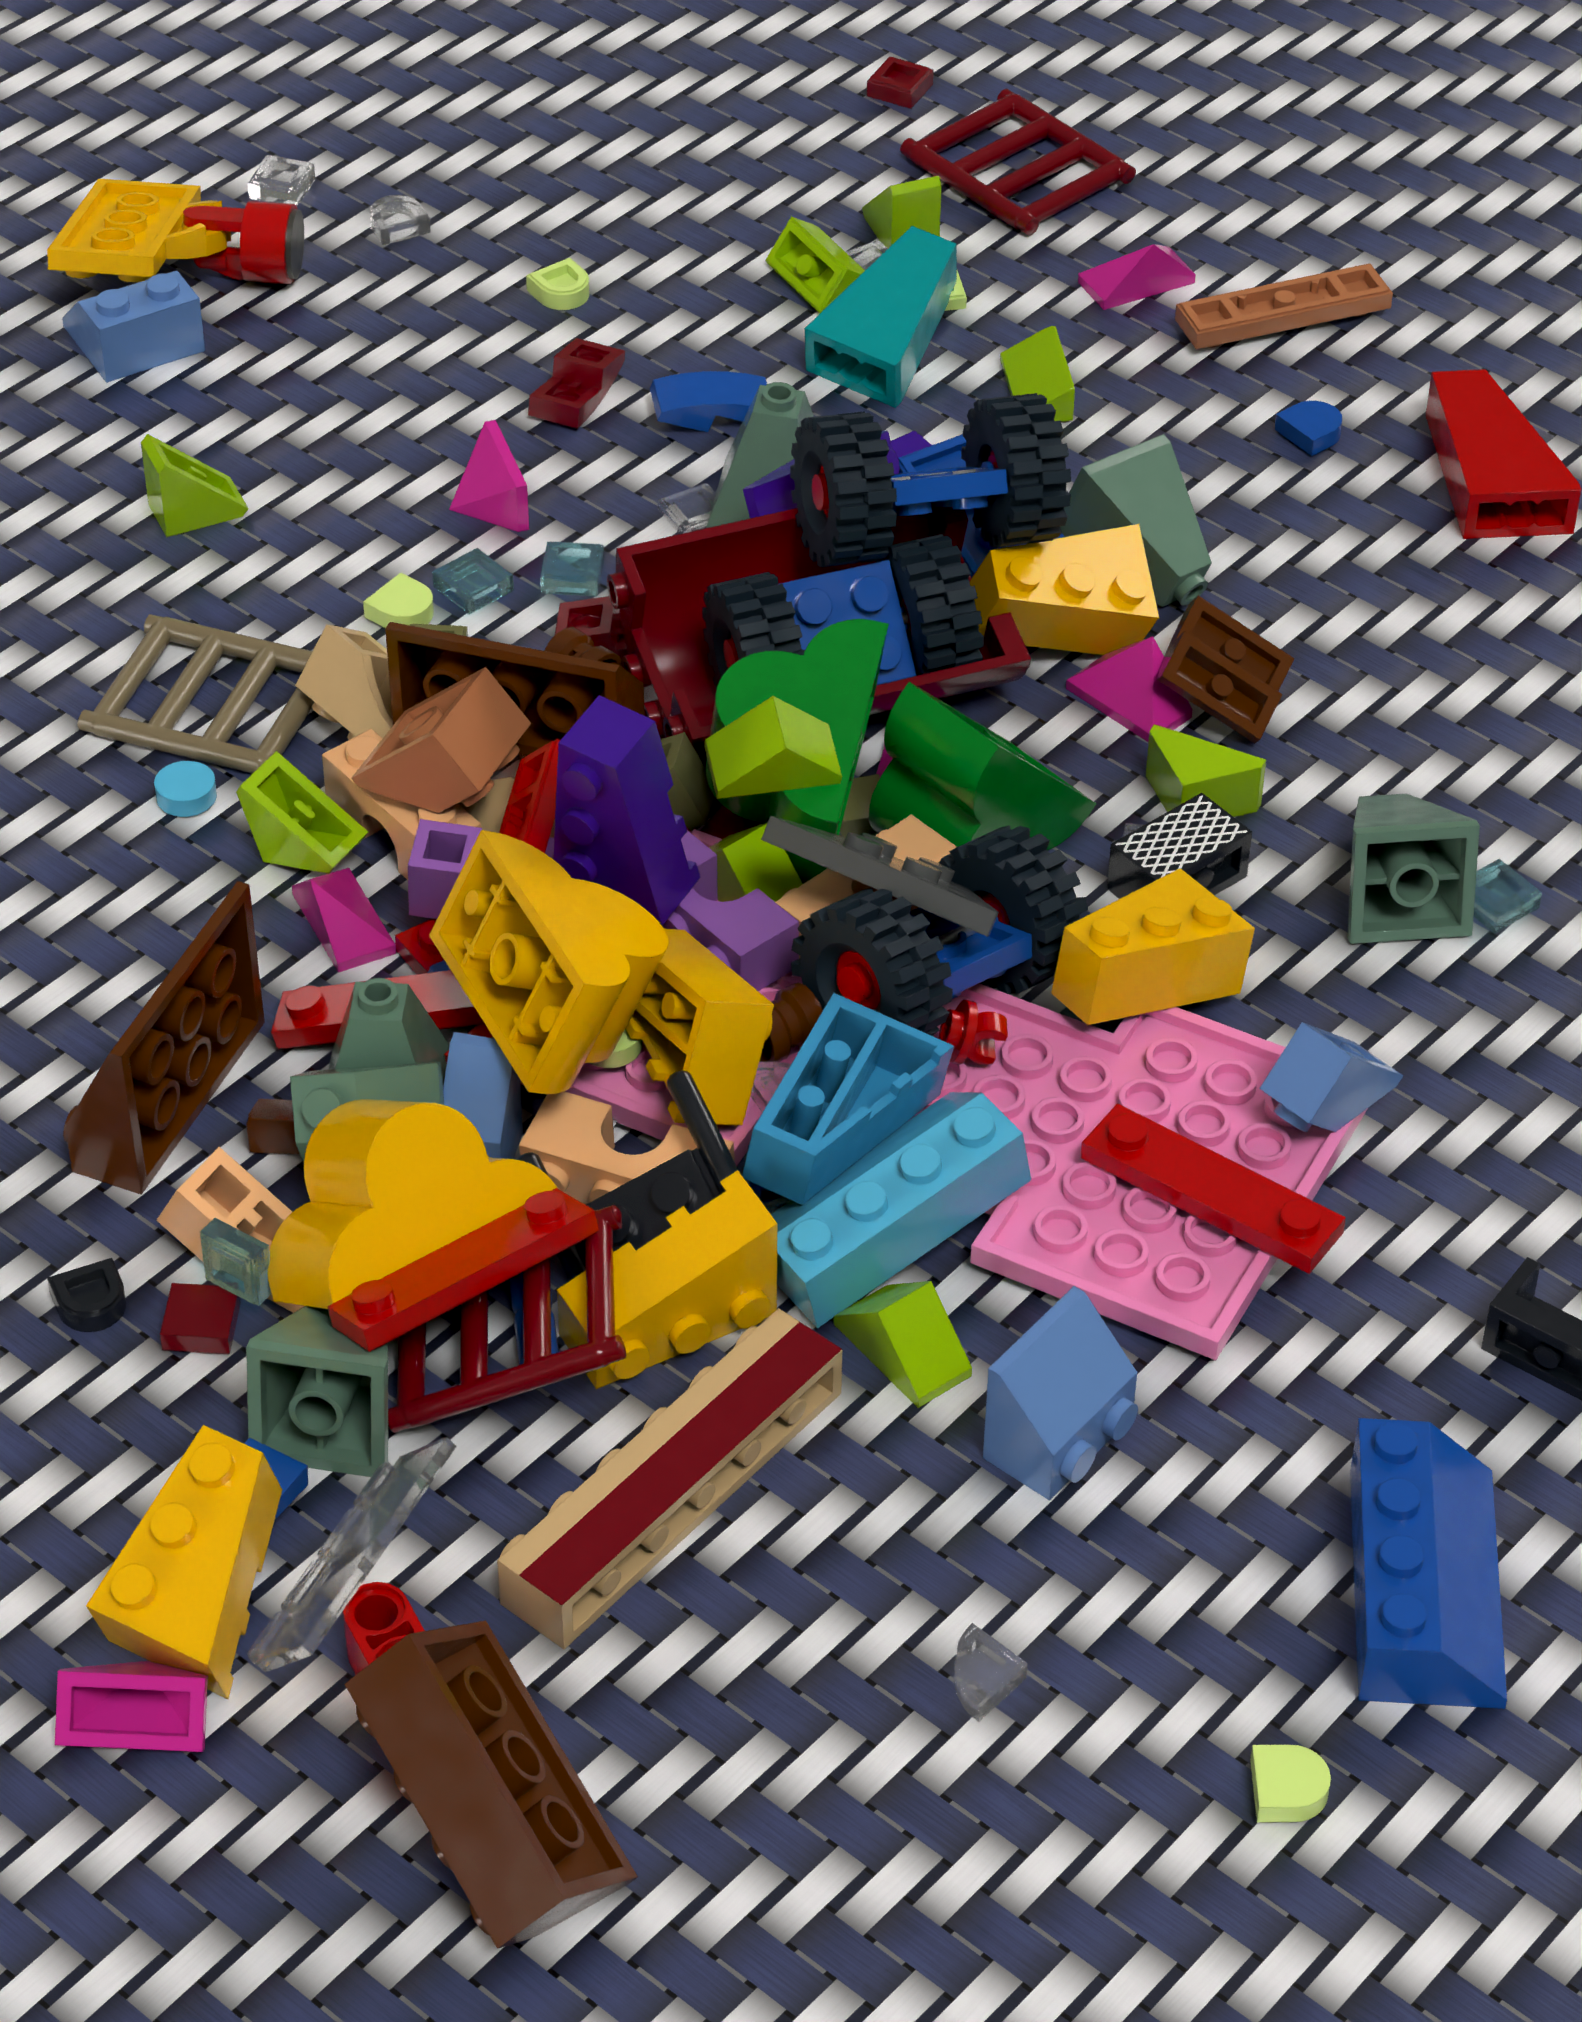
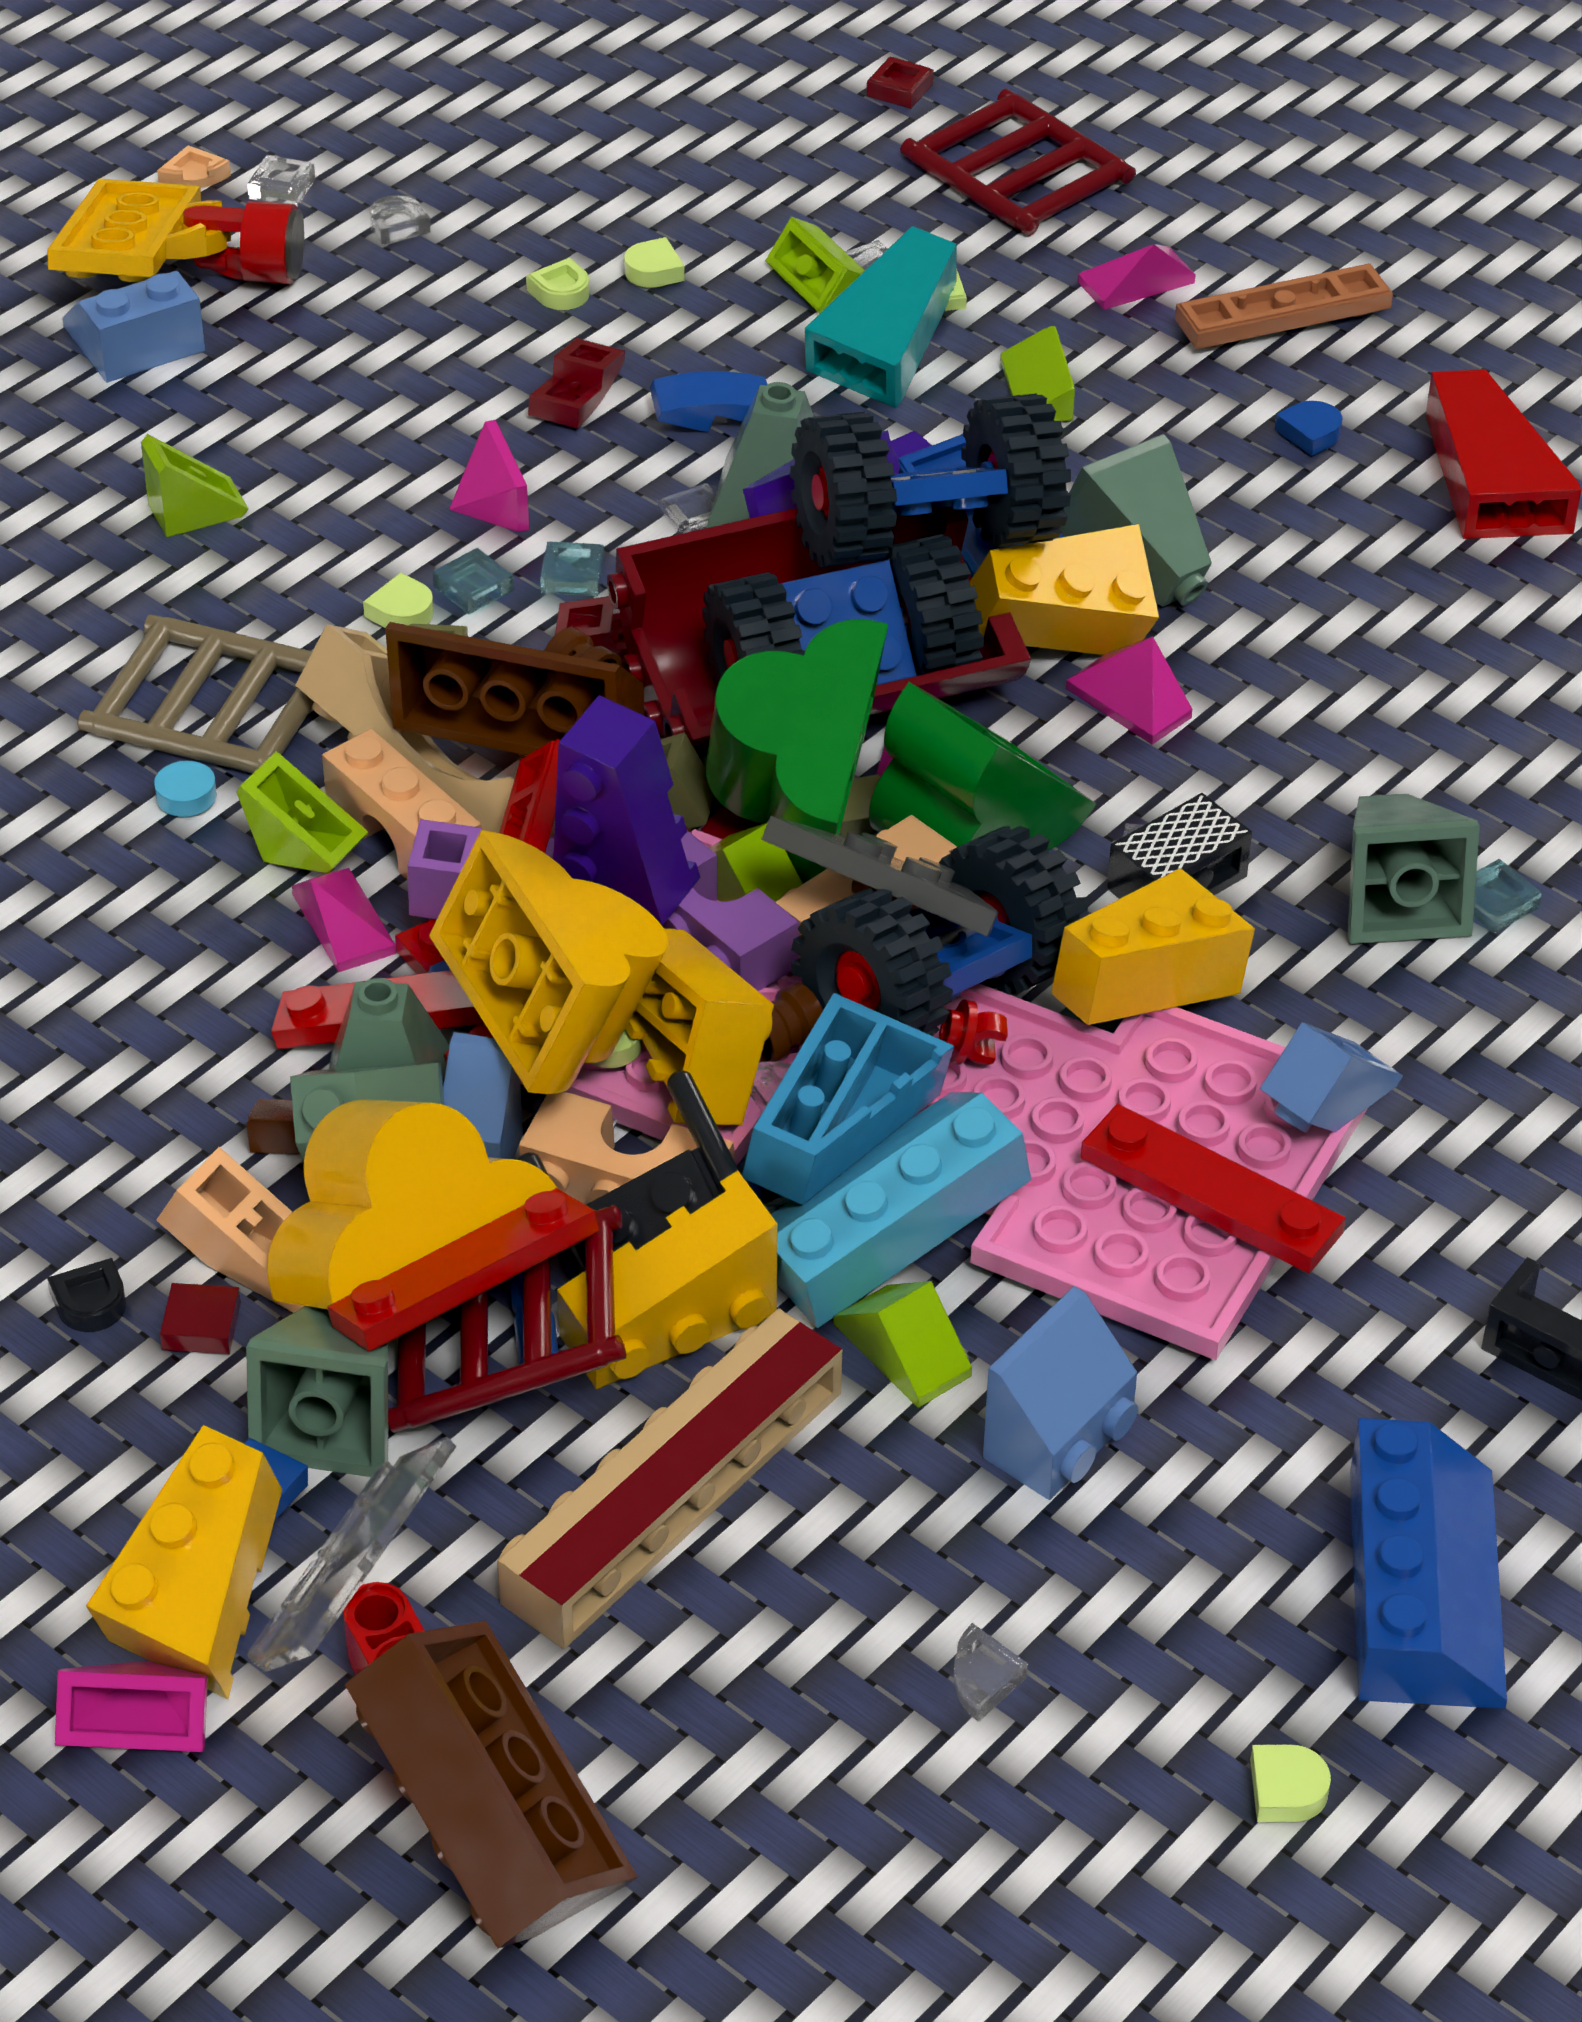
reddish brown slope [63,881,265,1195] -> none
clear light blue tile [200,1218,271,1306] -> none
nougat slope [351,667,531,813] -> none
lime slope [704,696,842,799] -> none
lime slope [862,176,941,250] -> none
lime slope [1146,724,1266,817] -> none
reddish brown slope [1157,595,1295,744] -> none
none -> light nougat tile [157,145,231,188]
none -> yellowish green tile [624,237,685,288]

